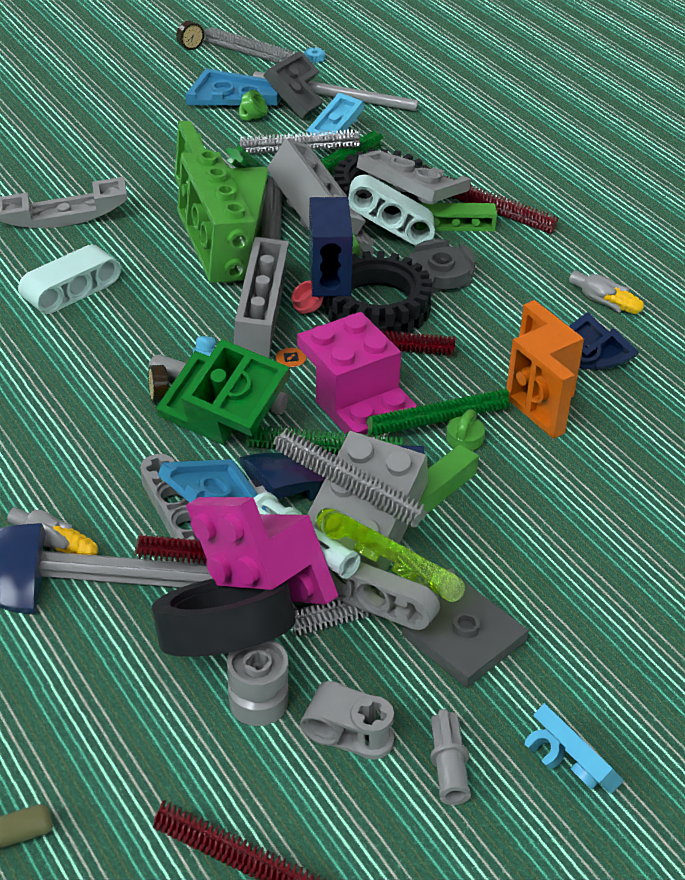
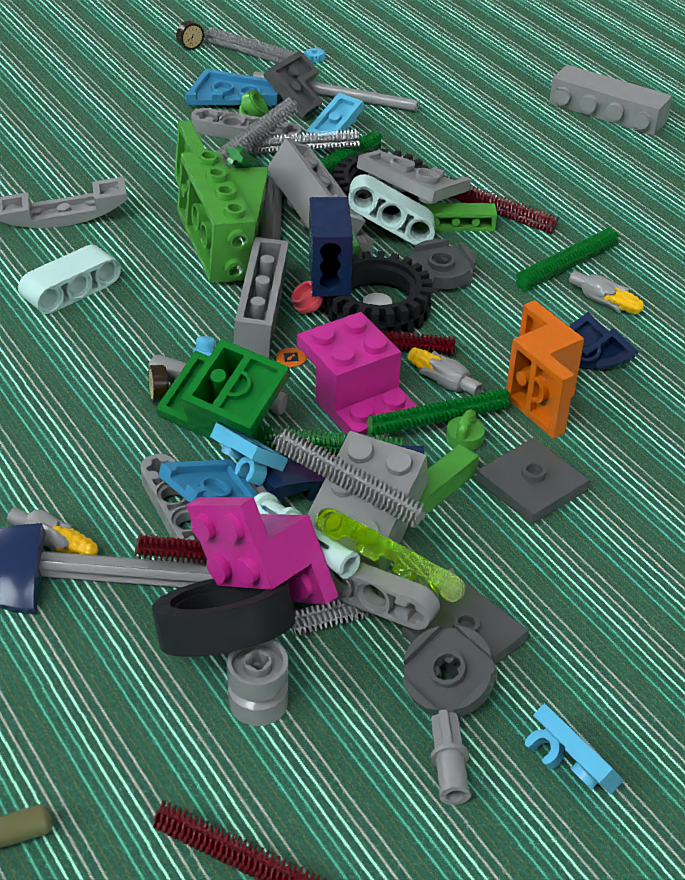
light grey piece [300,681,395,760] -> none
none -> light grey beam [191,108,302,140]
none -> medium azure plate [210,422,288,486]
none -> light grey axle [216,97,298,164]
none -> white sticker [363,293,392,305]
none -> dark grey plate [403,625,498,719]
none -> light grey piece [407,347,483,396]
none -> dark grey plate [476,438,590,525]
none -> green axle [515,227,620,292]
none -> light grey brick [549,65,672,136]

